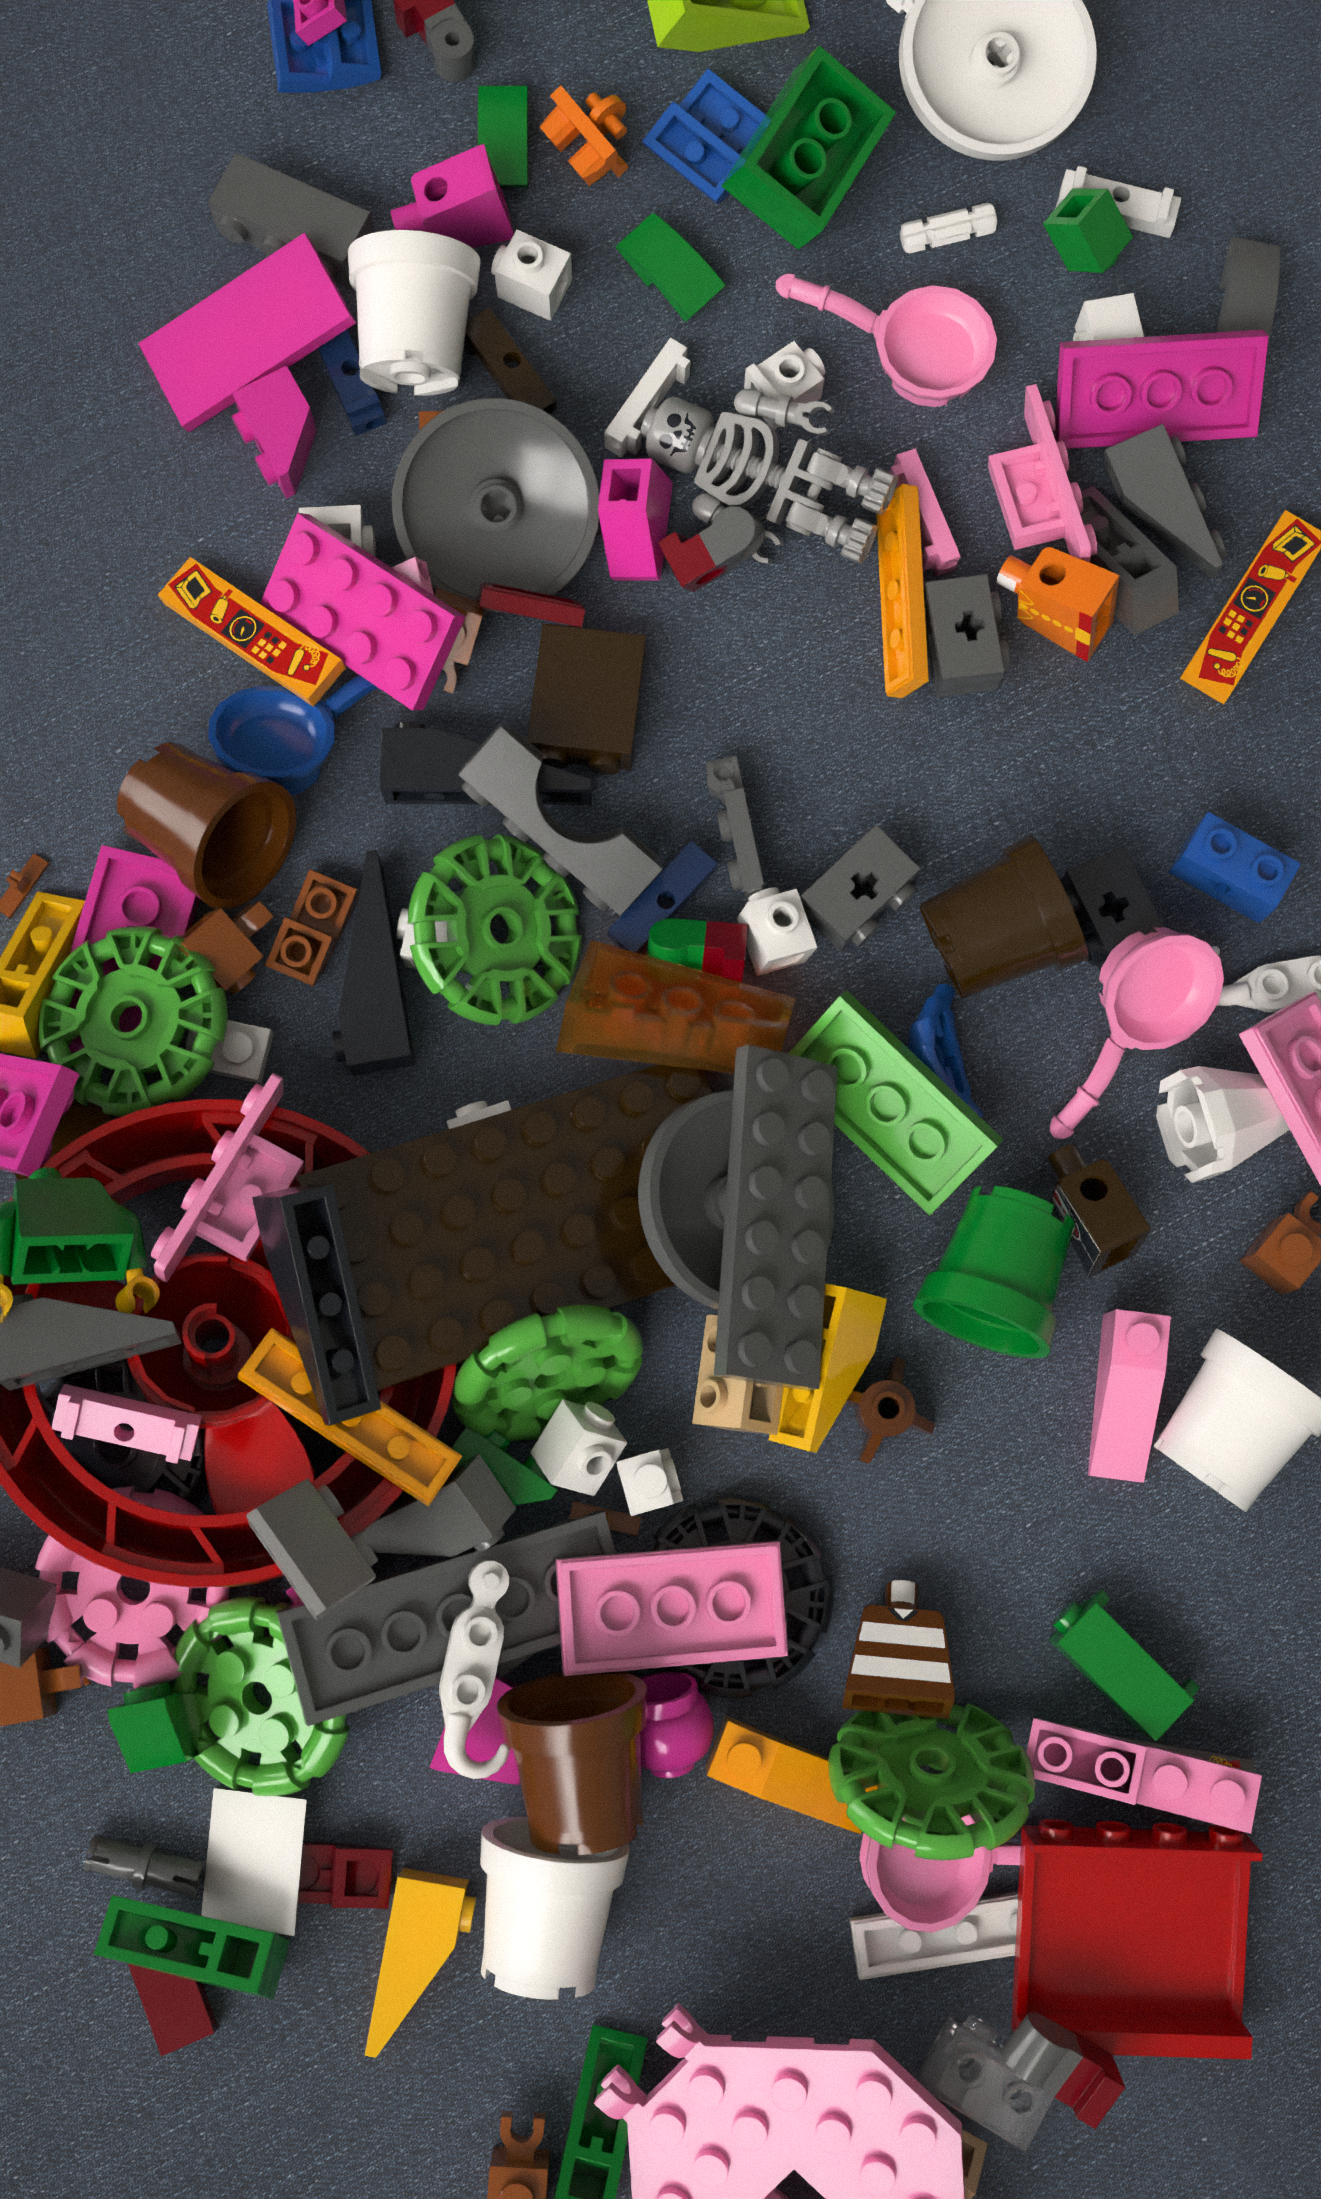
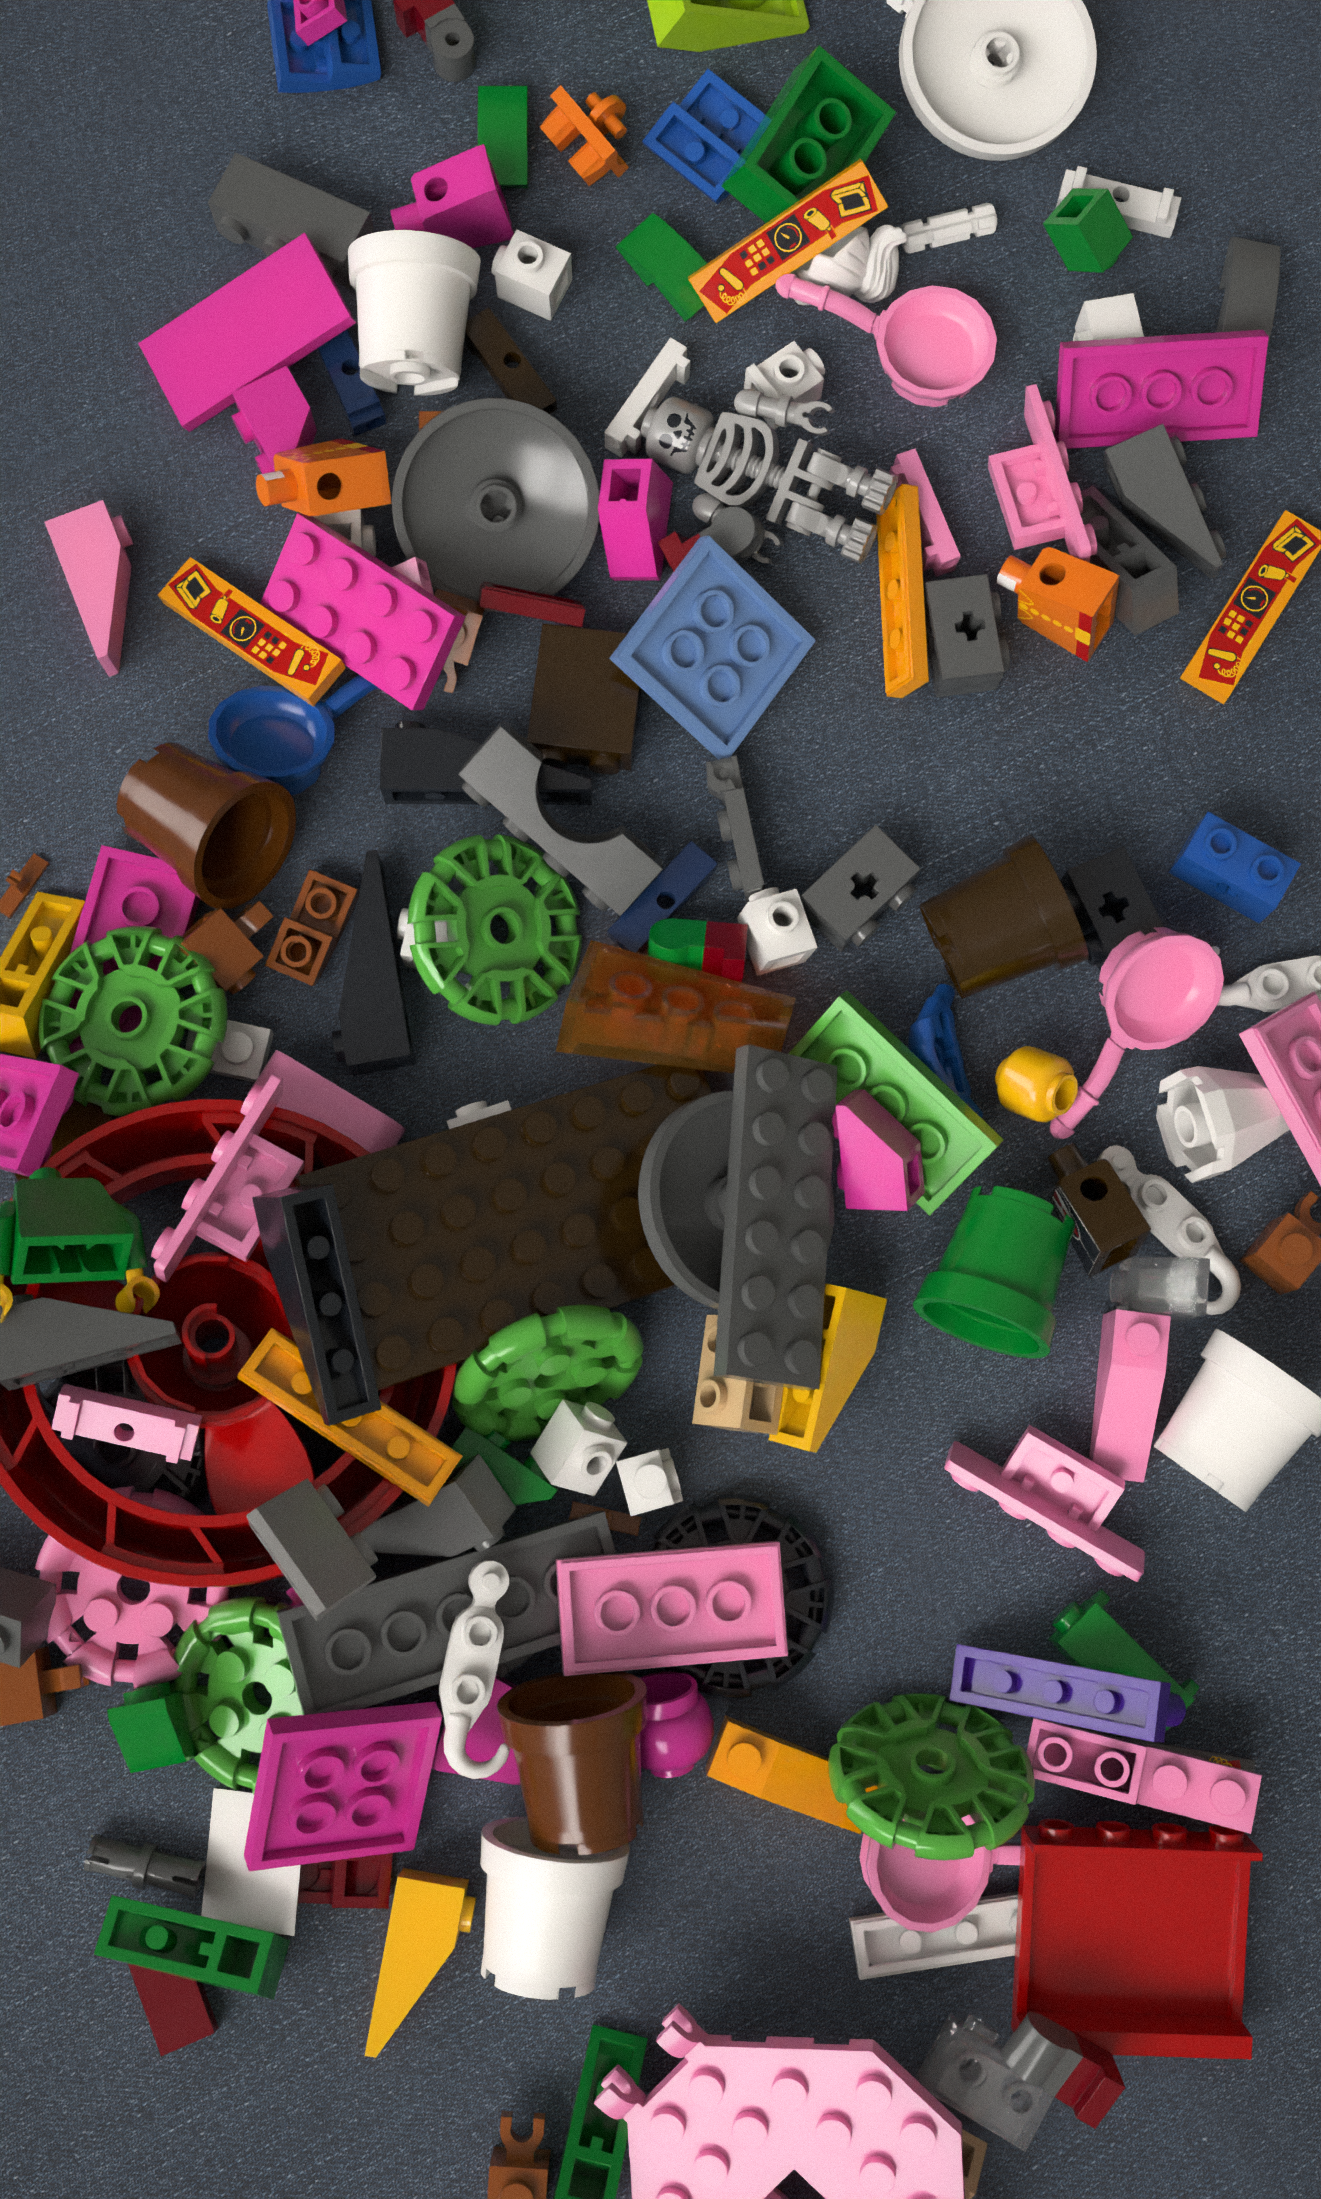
reddish brown torso [842,1580,955,1719] -> none
reddish brown brick [845,1357,936,1464] -> none
none -> bright pink slope [45,500,133,677]
none -> dark pink plate [244,1702,442,1871]
none -> bright pink beam [247,1050,406,1153]
none -> orange torso [256,438,392,516]
none -> medium blue plate [609,535,816,760]
none -> tile [688,159,888,323]
none -> white hair [790,225,907,305]
none -> dark pink slope [832,1090,925,1211]
none -> bright pink bracket [944,1425,1145,1582]
none -> piece [950,1644,1186,1743]
none -> yellow head [995,1046,1078,1123]
none -> white piece [1097,1145,1241,1315]
none -> clear slope [1109,1257,1210,1323]

